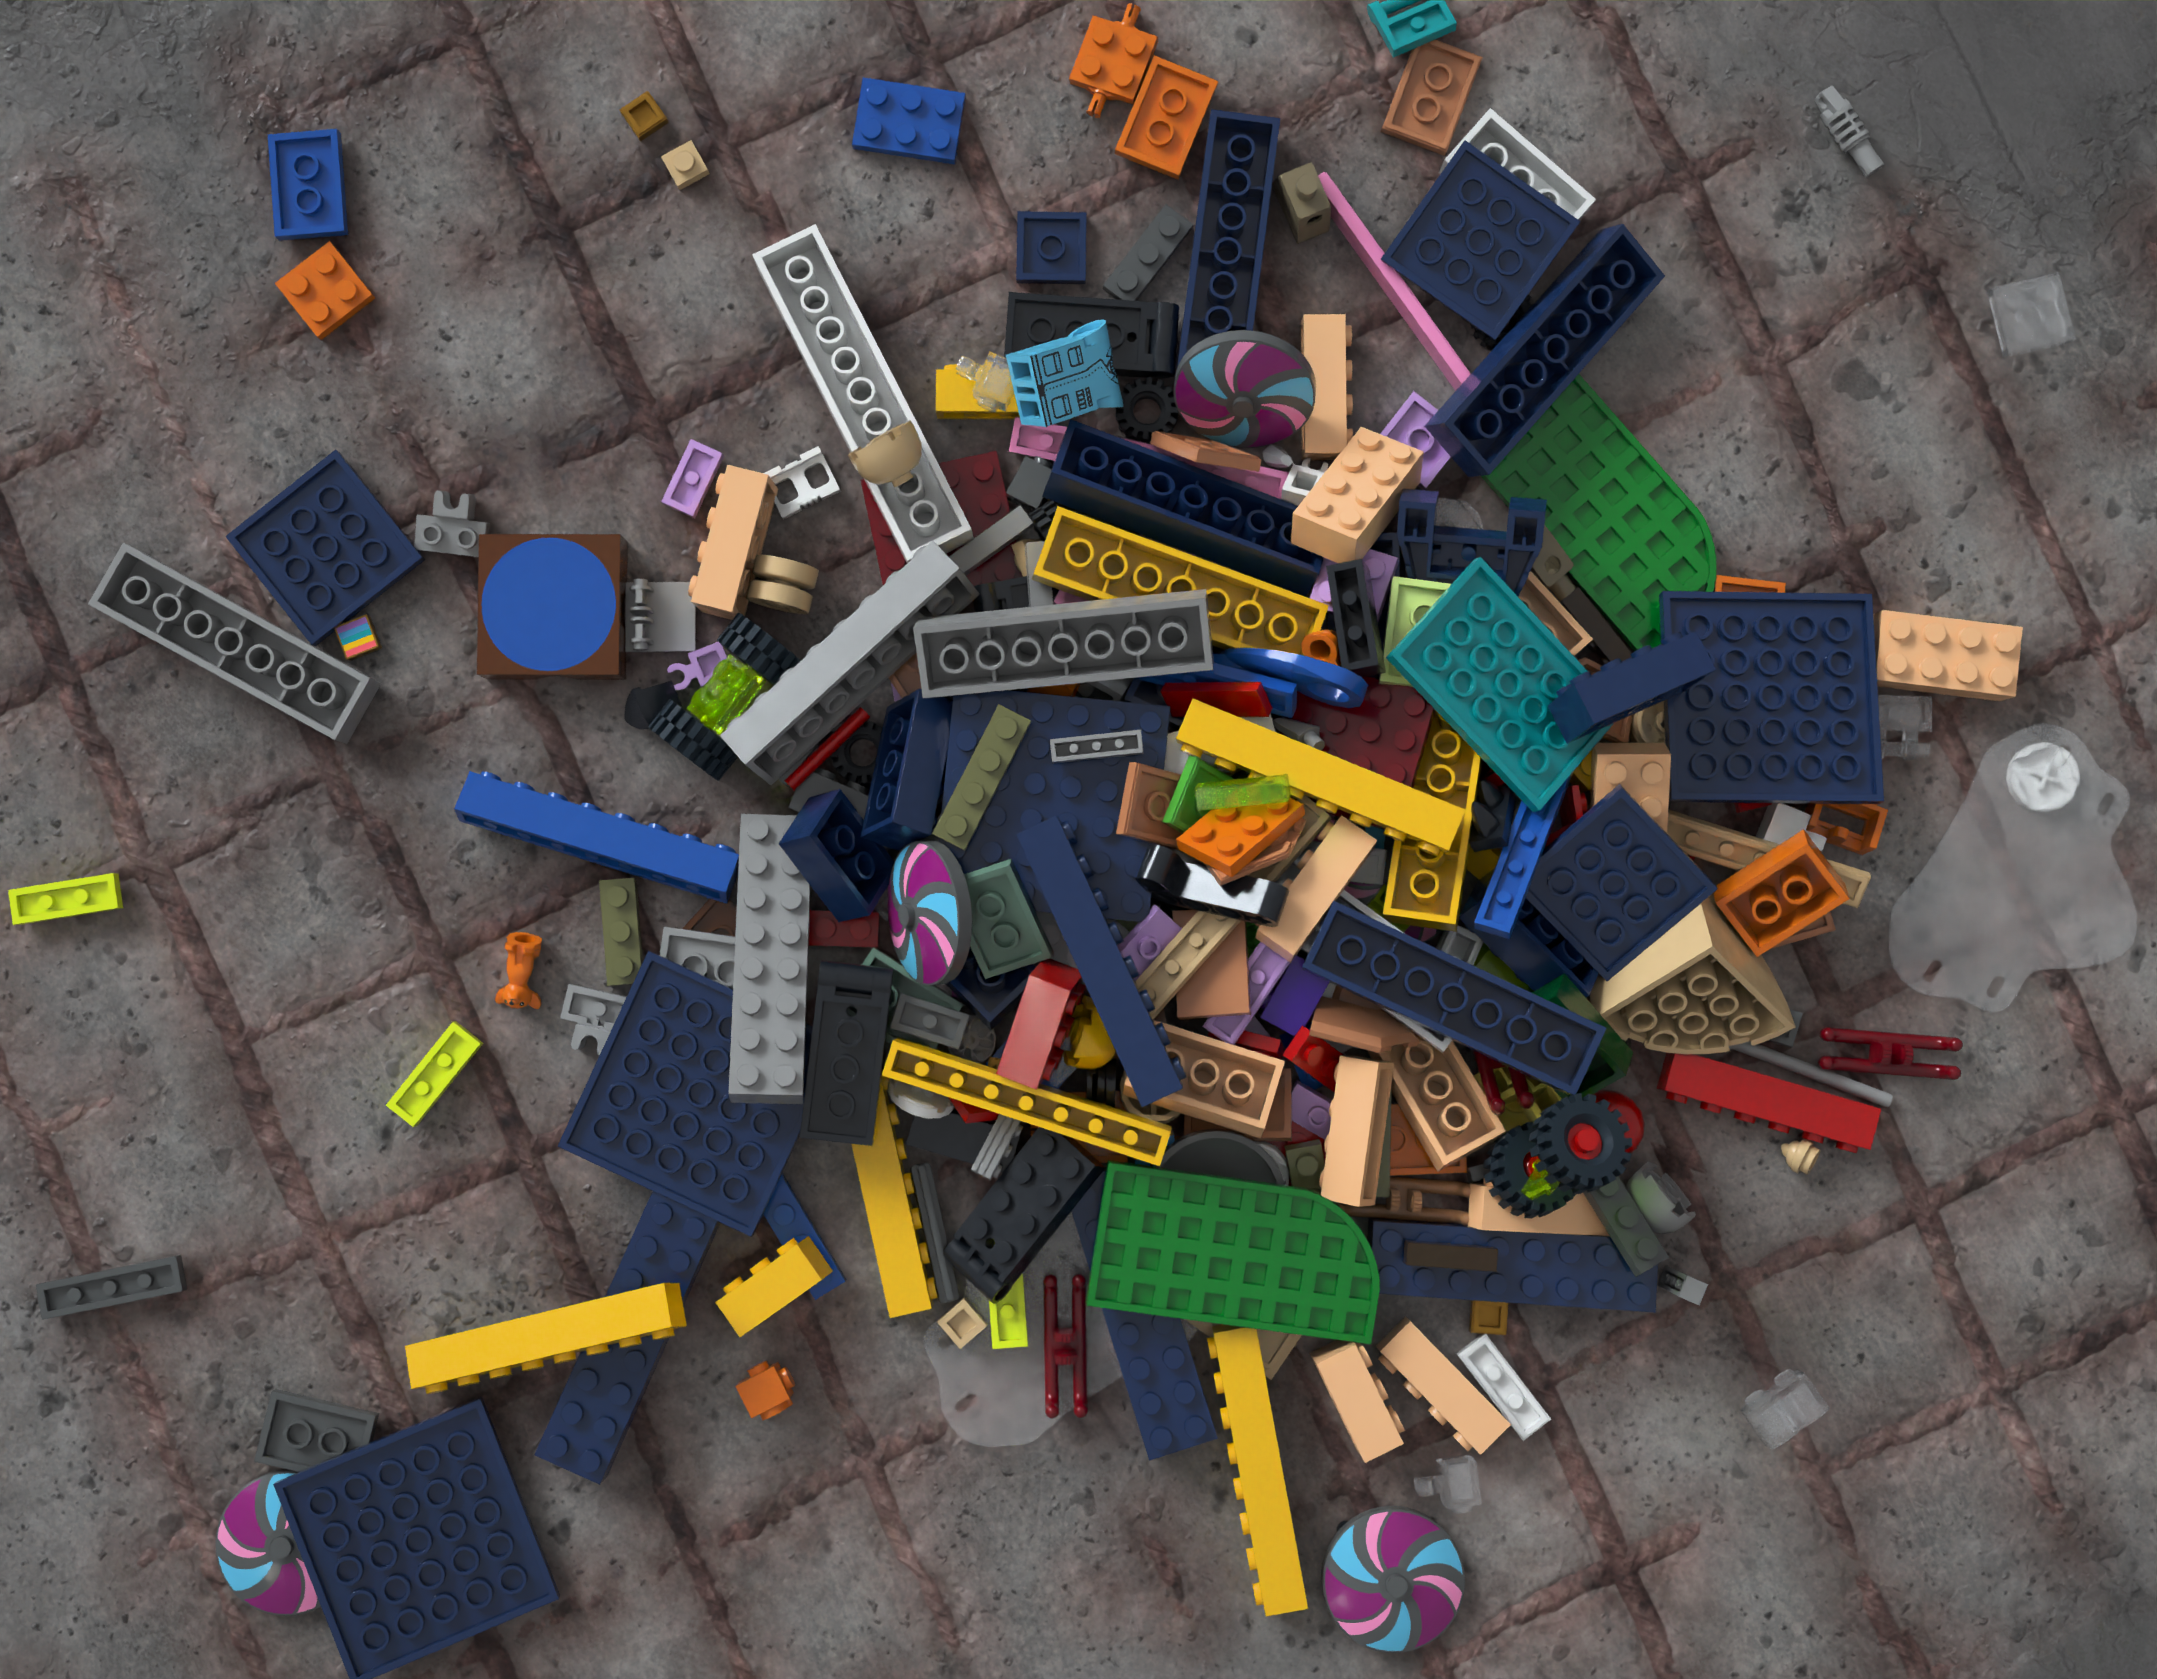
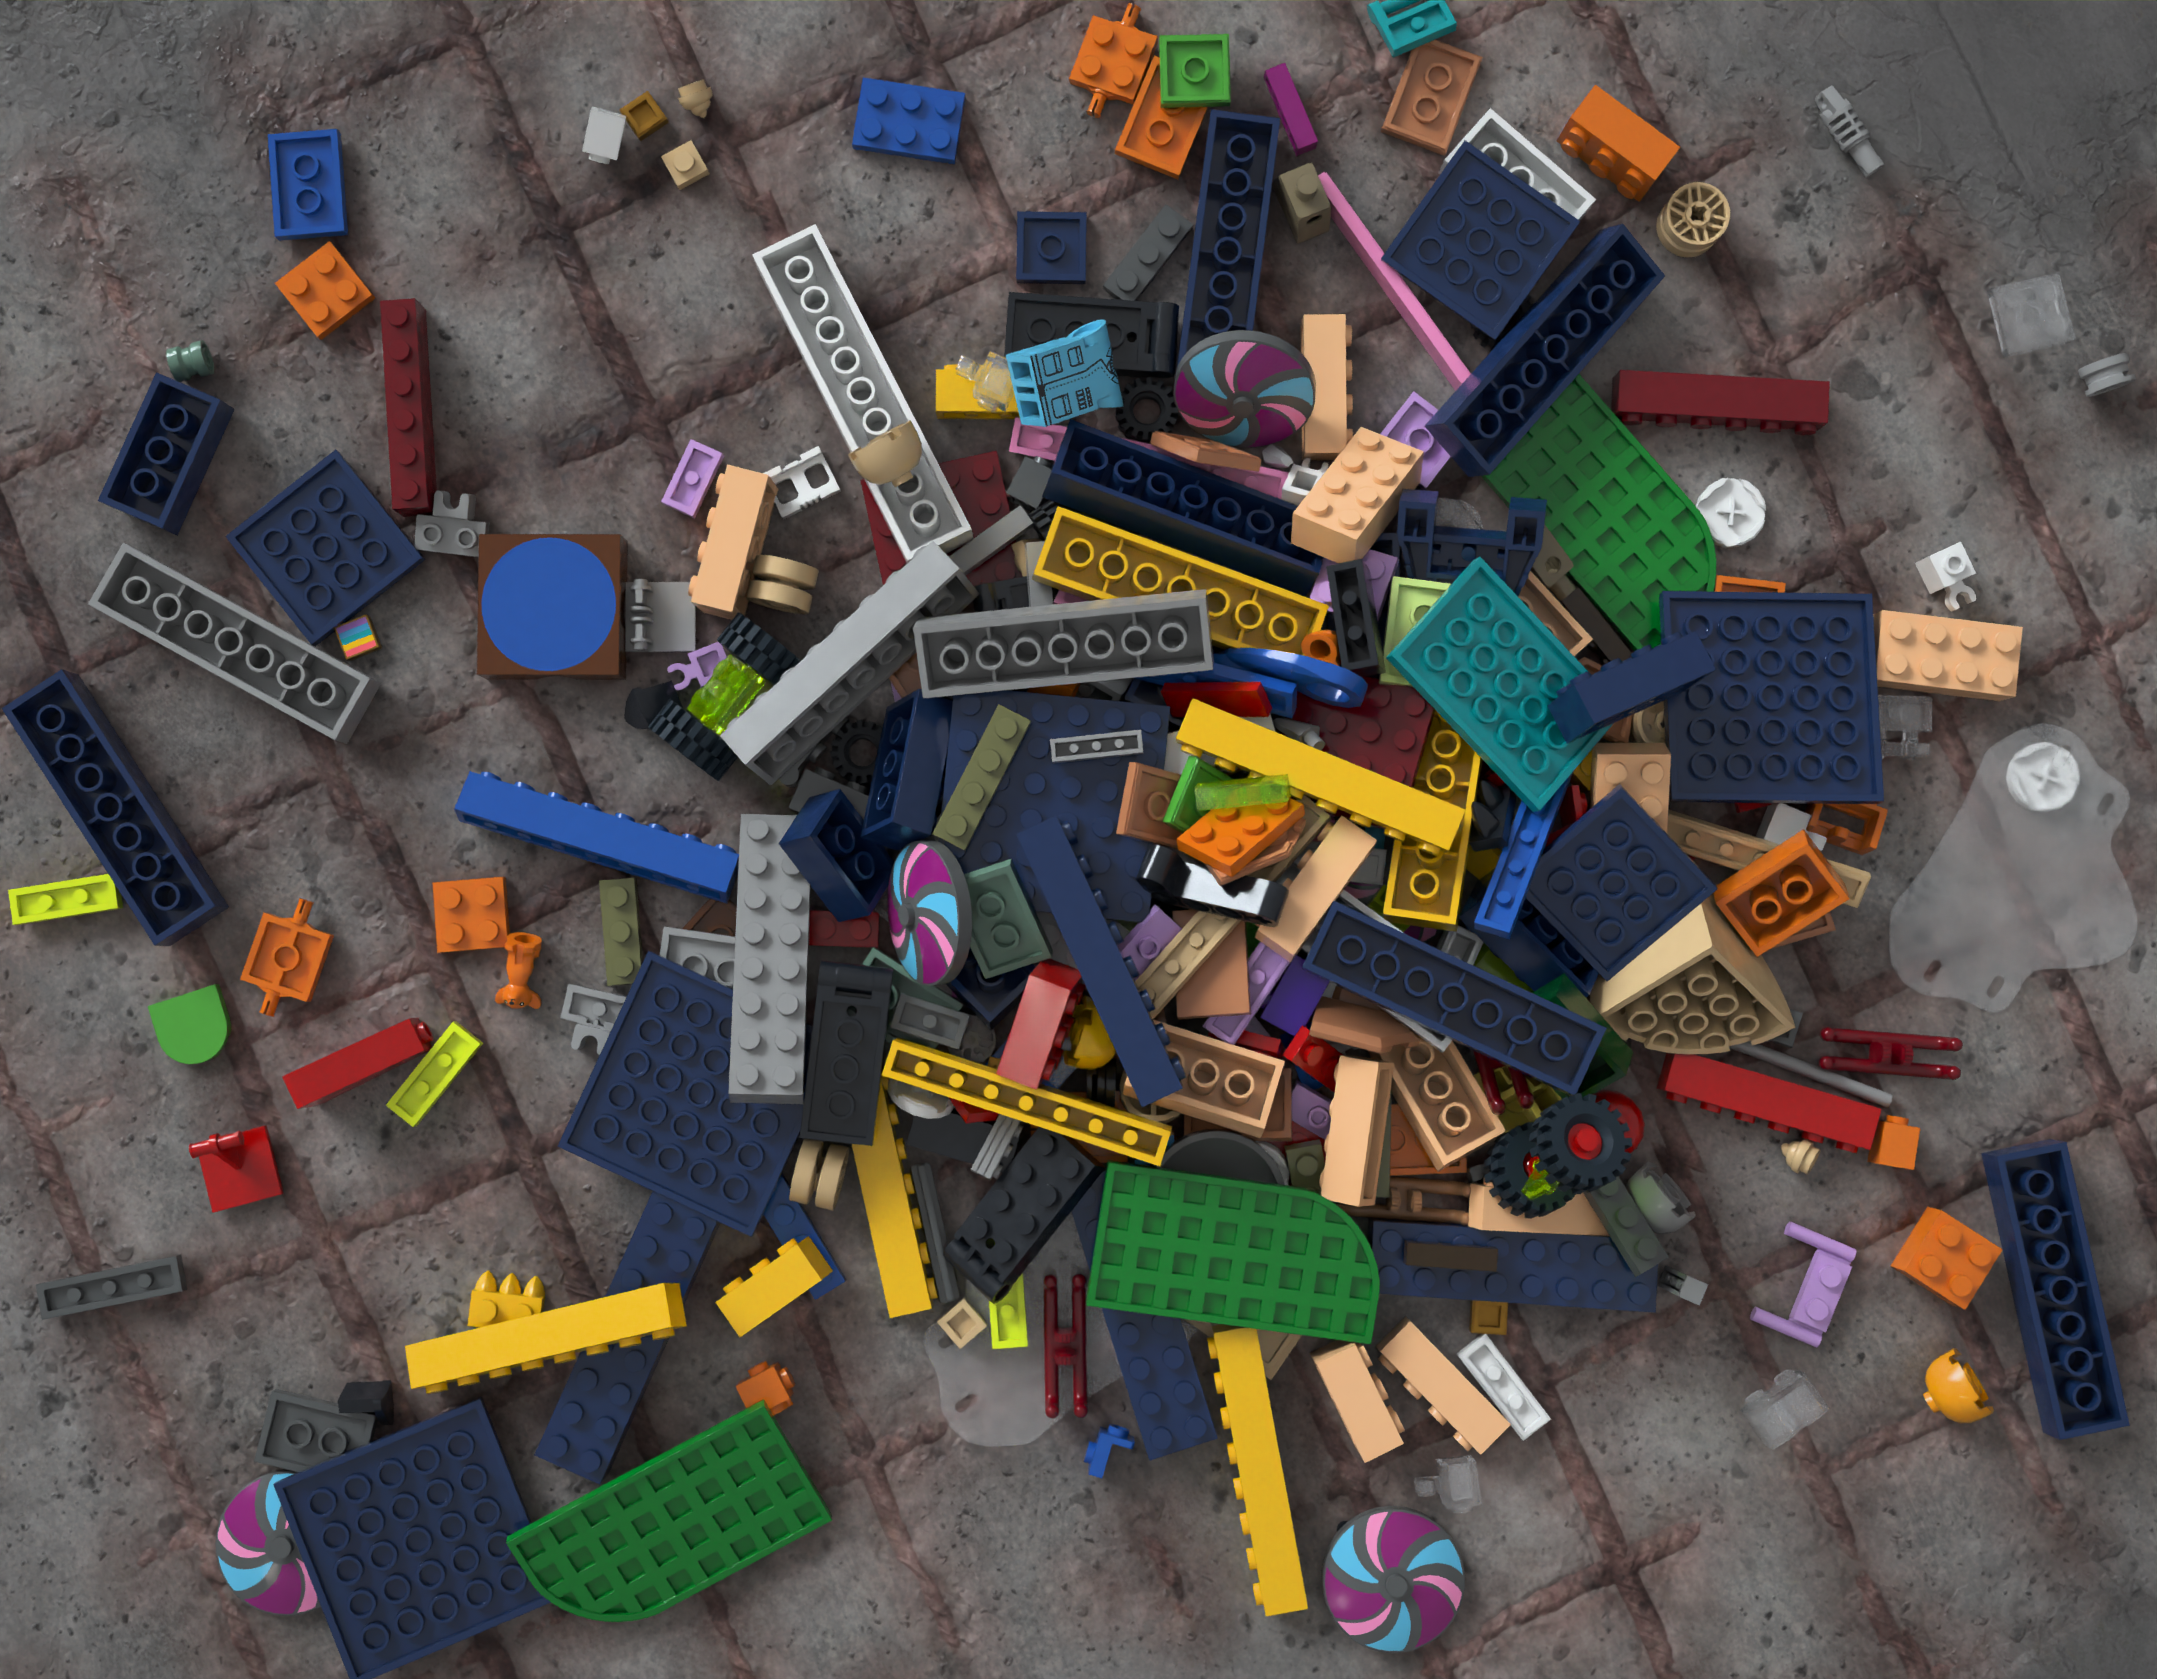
red bar [784,707,870,791] -> none
none -> dark blue brick [2,669,229,946]
none -> dark blue brick [98,372,235,536]
none -> bright green tile [148,984,231,1064]
none -> sand green wheel [166,340,215,382]
none -> red plate [189,1125,284,1213]
none -> orange plate [240,898,334,1017]
none -> red slope [282,1018,433,1109]
none -> black tile [338,1380,394,1425]
none -> dark red brick [380,298,437,517]
none -> orange plate [432,877,510,953]
none -> yellow plate [467,1270,545,1327]
none -> green plate [506,1399,832,1622]
none -> white brick [582,107,627,164]
none -> tan plate [678,79,713,118]
none -> tan wheel [789,1138,849,1211]
none -> blue bracket [1083,1424,1135,1478]
none -> bright green tile [1159,34,1231,108]
none -> magenta piece [1264,63,1318,156]
none -> orange brick [1557,84,1680,202]
none -> dark red brick [1611,370,1830,435]
none -> tan wheel [1656,182,1730,257]
none -> white tile [1696,478,1766,548]
none -> lavender plate [1750,1221,1856,1348]
none -> orange brick [1867,1115,1920,1170]
none -> orange brick [1891,1207,2003,1310]
none -> white brick [1915,542,1976,612]
none -> light orange cylinder [1923,1348,1994,1423]
none -> dark blue brick [1981,1139,2130,1440]
none -> light grey wheel [2078,353,2136,397]

